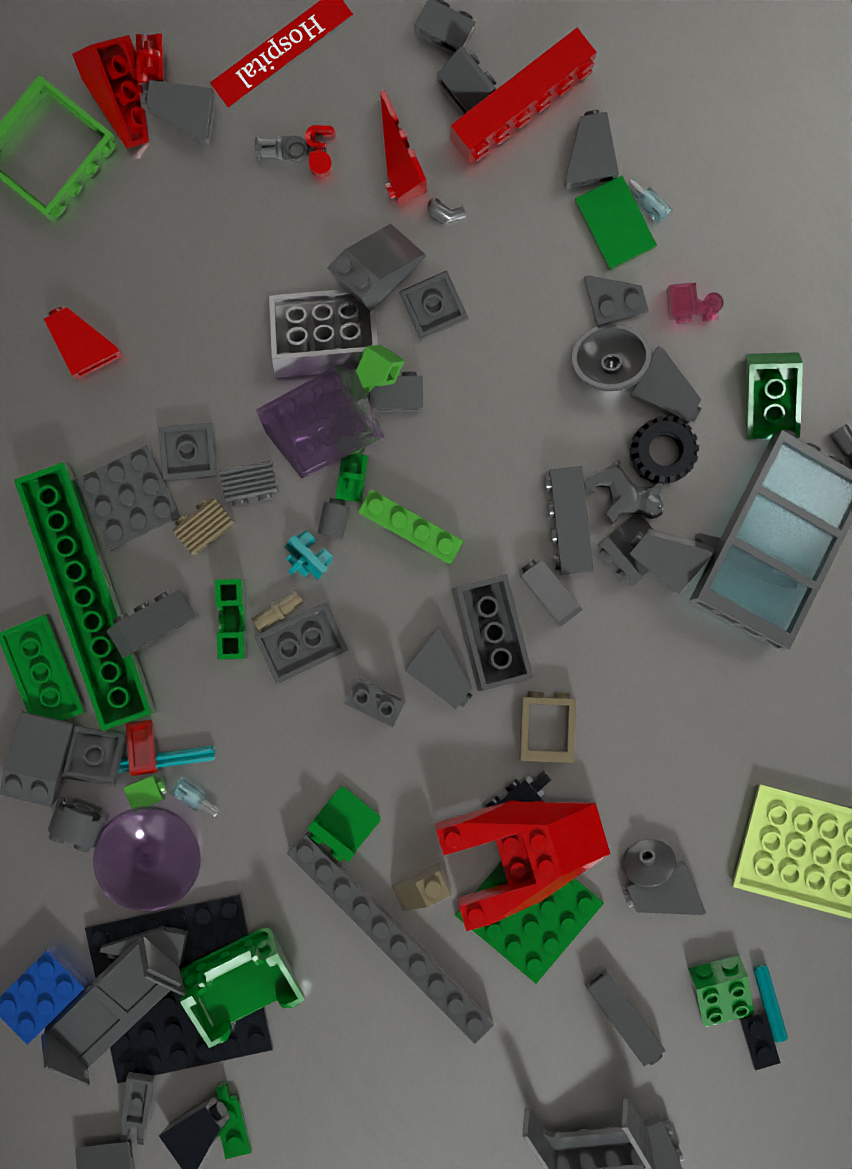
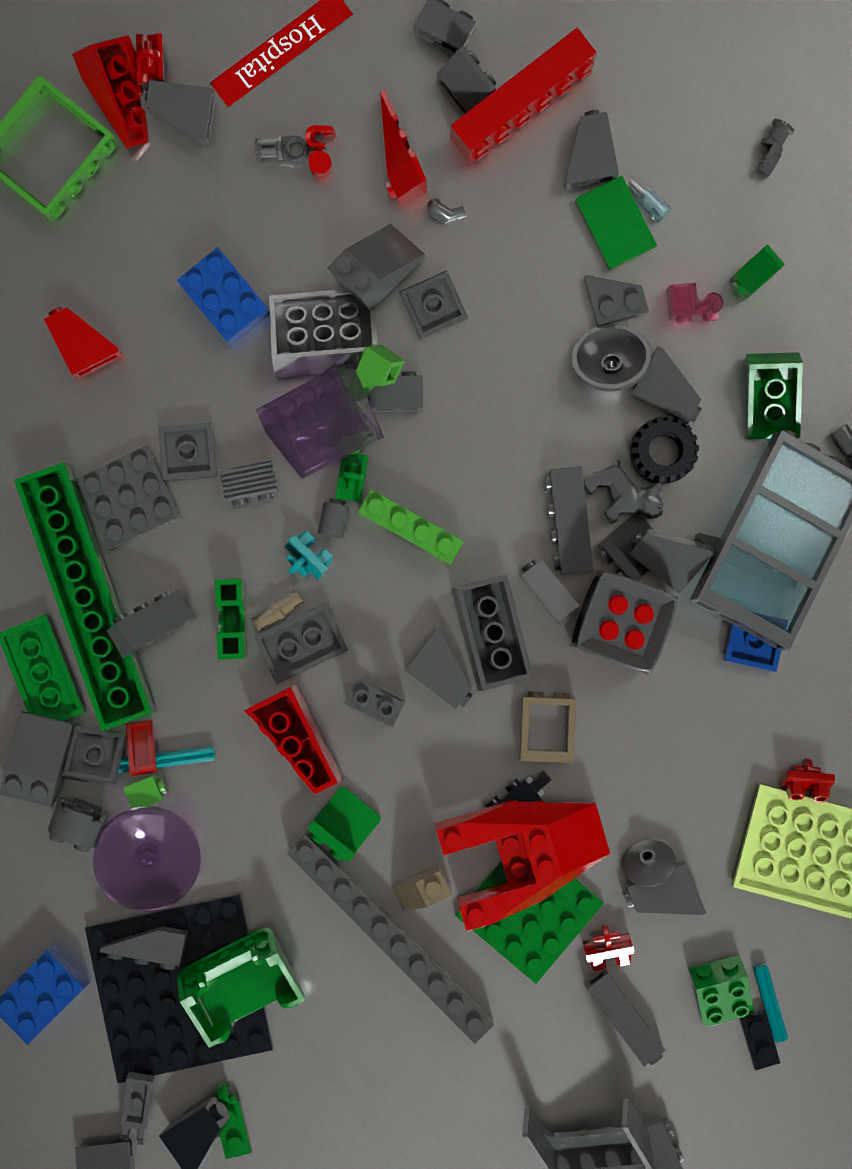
dark grey piece [41,937,186,1086] -> none
clear light blue piece [170,777,219,817] -> none
dark tan brick [173,497,236,556] -> none
none -> blue brick [177,247,270,346]
none -> red wedge [244,685,343,795]
none -> dark grey piece [570,569,678,675]
none -> red hips [583,926,634,971]
none -> blue plate [723,612,788,672]
none -> green slope [730,244,785,299]
none -> dark grey connector [757,118,794,176]
none -> red hips [781,758,835,803]

